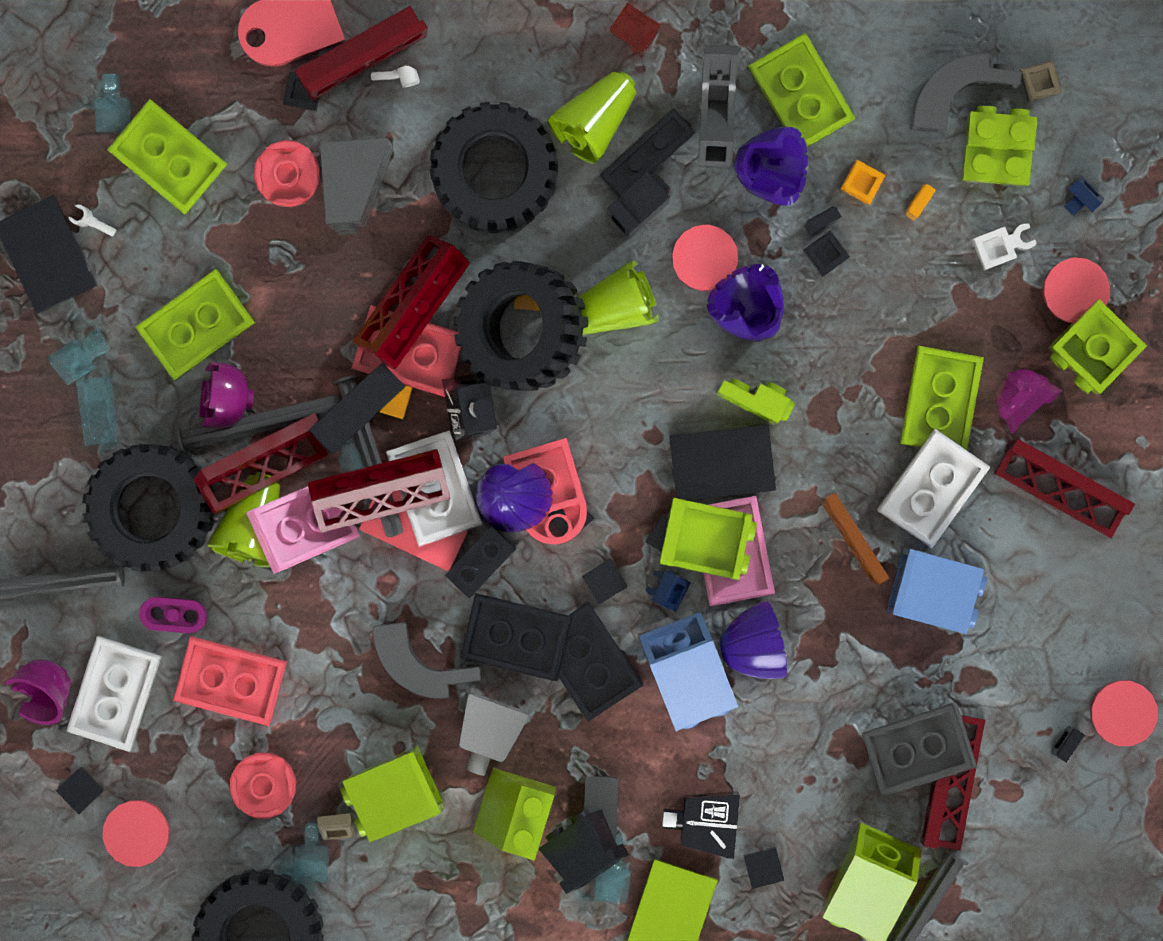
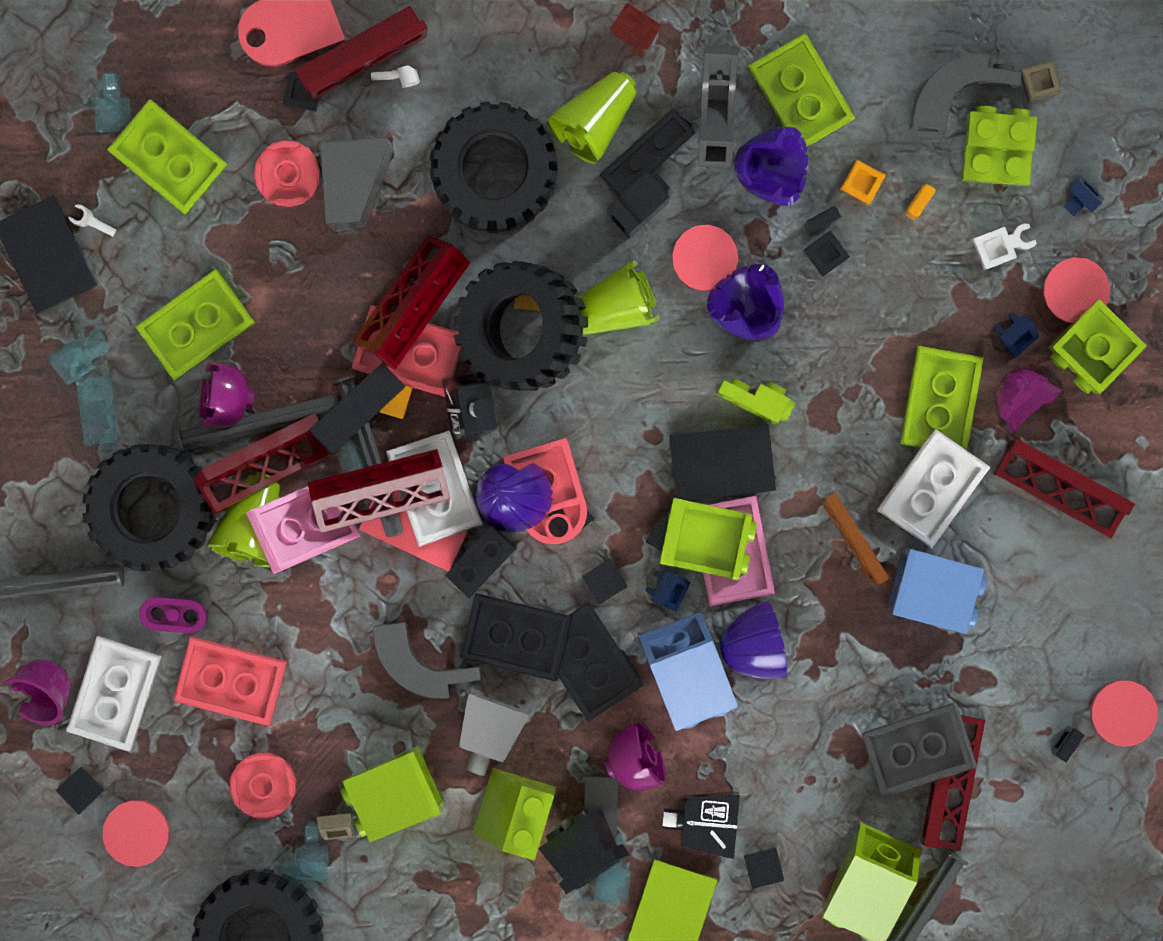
none -> magenta cylinder [605,722,666,791]
none -> dark blue tile [995,313,1039,359]

